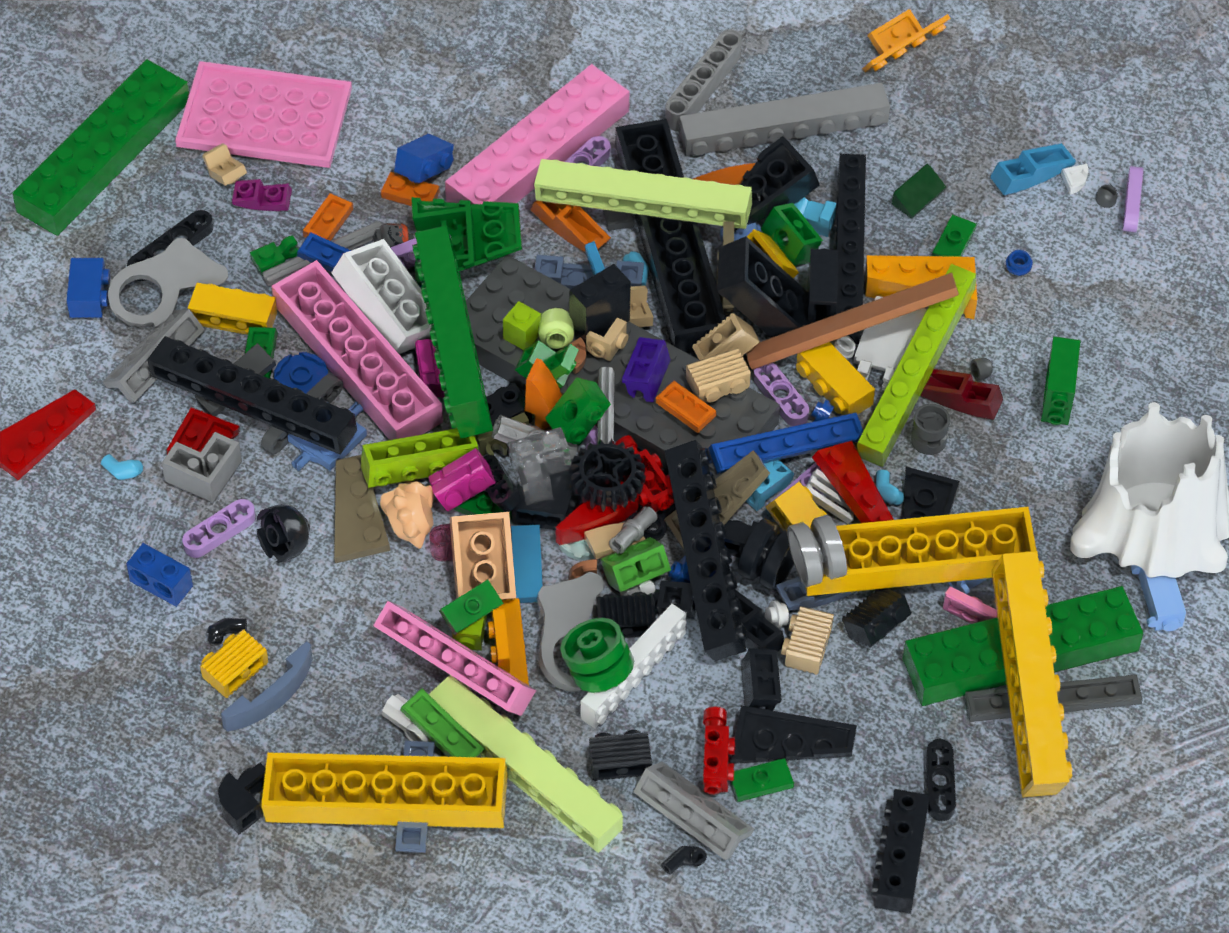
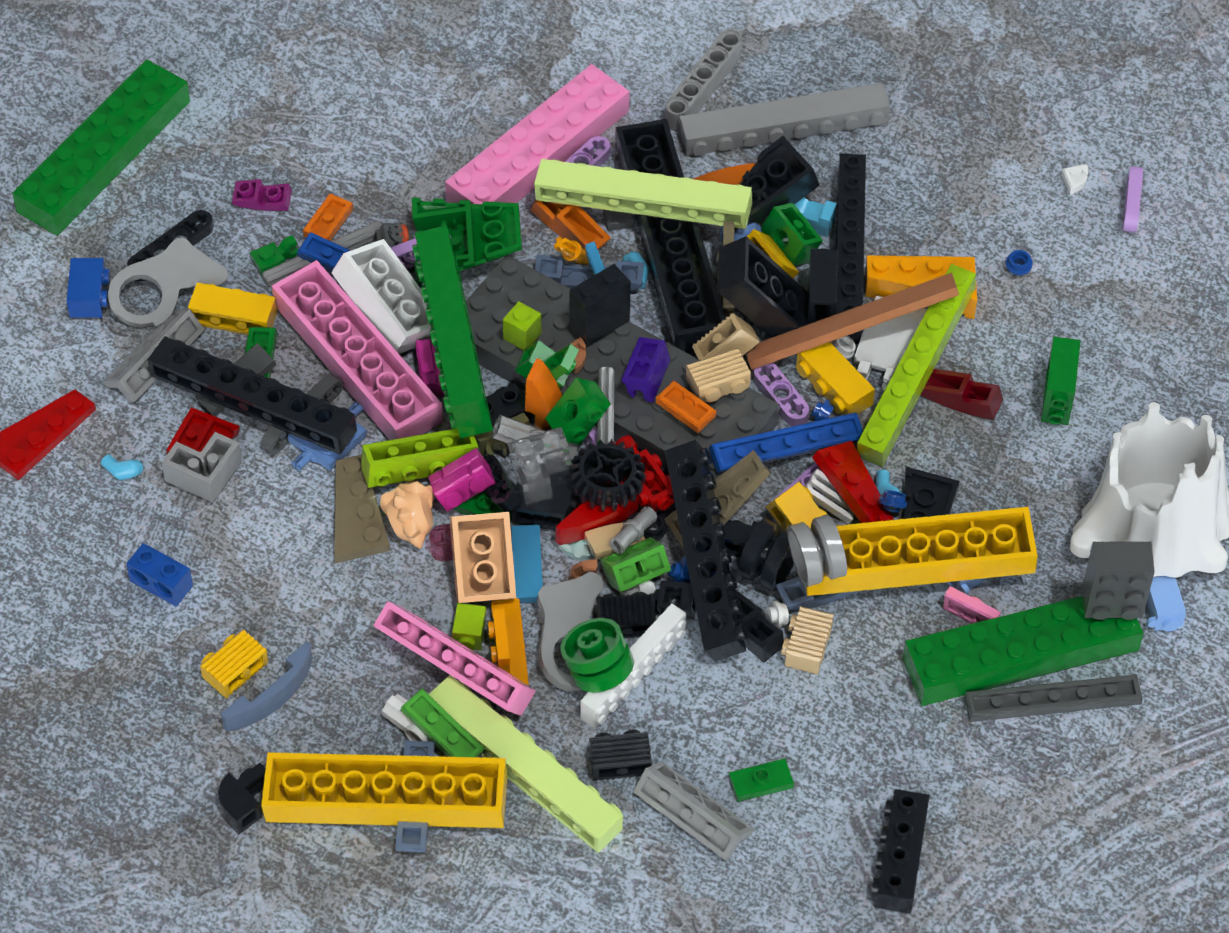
bright pink plate [175,61,352,168] -> none
lavender beam [182,499,255,558] -> none
tan bracket [203,143,247,186] -> none
black arm [206,618,247,643] -> none
black cylinder [257,504,310,563] -> none
blue tile [274,352,328,394] -> none
orange plate [381,172,440,206] -> none
blue brick [394,133,454,183] -> none
green plate [439,580,504,635] -> none
yellowish green head [538,308,574,349] -> none
tan bracket [586,318,629,361] -> none
tan bracket [629,286,654,328] -> none
black arm [661,846,707,875] -> none
red brick [703,707,735,794] -> none
black wing [731,705,857,764] -> none
black hinge [741,648,782,711] -> none
medium azure leg [745,460,794,511] -> none
black brick [842,588,912,648] -> none
light orange bracket [862,9,951,72] -> none
dark green slope [892,164,947,219] -> none
dark grey wheel [911,404,950,455] -> none
black beam [926,739,956,821] -> none
green plate [932,214,977,257] -> none
dark grey hinge [971,358,993,381] -> none
dark azure slope [990,143,1076,195] -> none
yellow brick [991,552,1072,797] -> none
dark grey hinge [1096,184,1118,208] -> none
none -> light orange axle [554,237,589,265]
none -> blue plate [879,490,907,512]
none -> dark grey brick [1082,542,1155,620]

